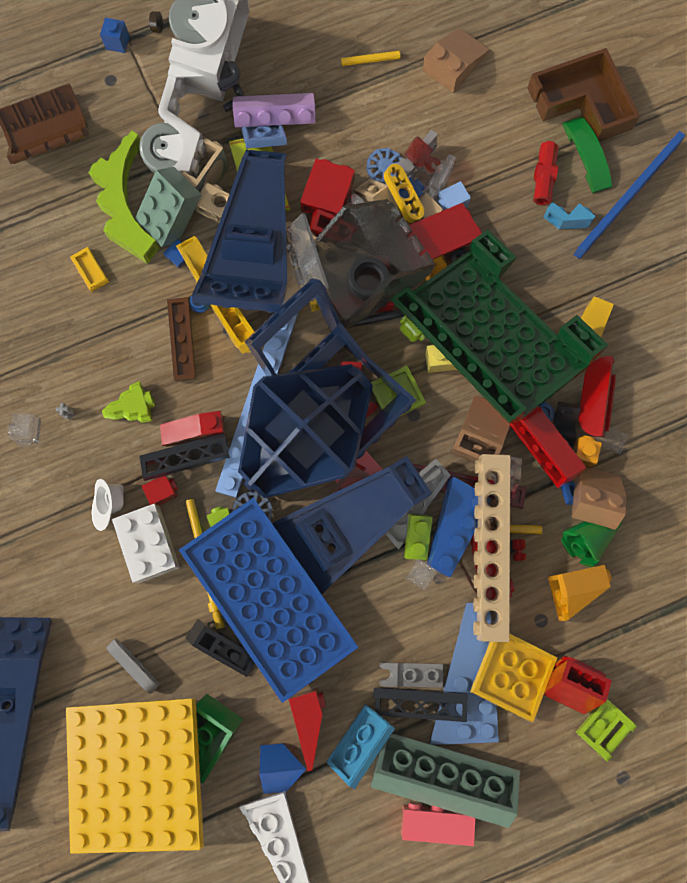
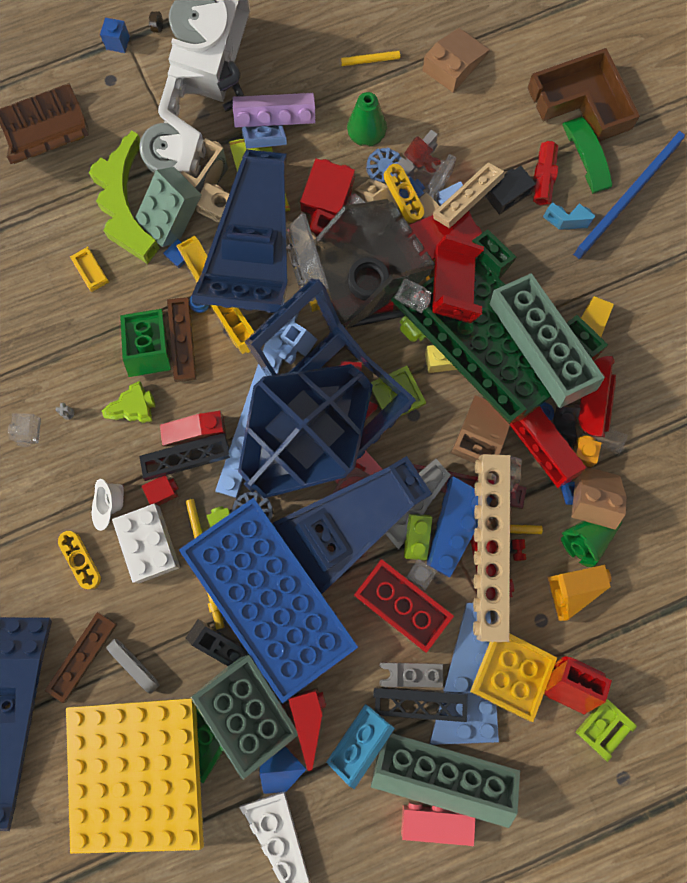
none -> reddish brown plate [44,612,118,703]
none -> yellow beam [58,531,101,590]
none -> green slope [120,309,171,377]
none -> sand green slope [190,655,298,780]
none -> light blue brick [279,321,317,364]
none -> green cone [347,92,387,146]
none -> red brick [354,559,454,653]
none -> clear brick [394,278,432,313]
none -> tan plate [433,163,504,228]
none -> red panel [433,235,484,323]
none -> black brick [485,166,536,215]
none -> sand green brick [490,273,605,408]

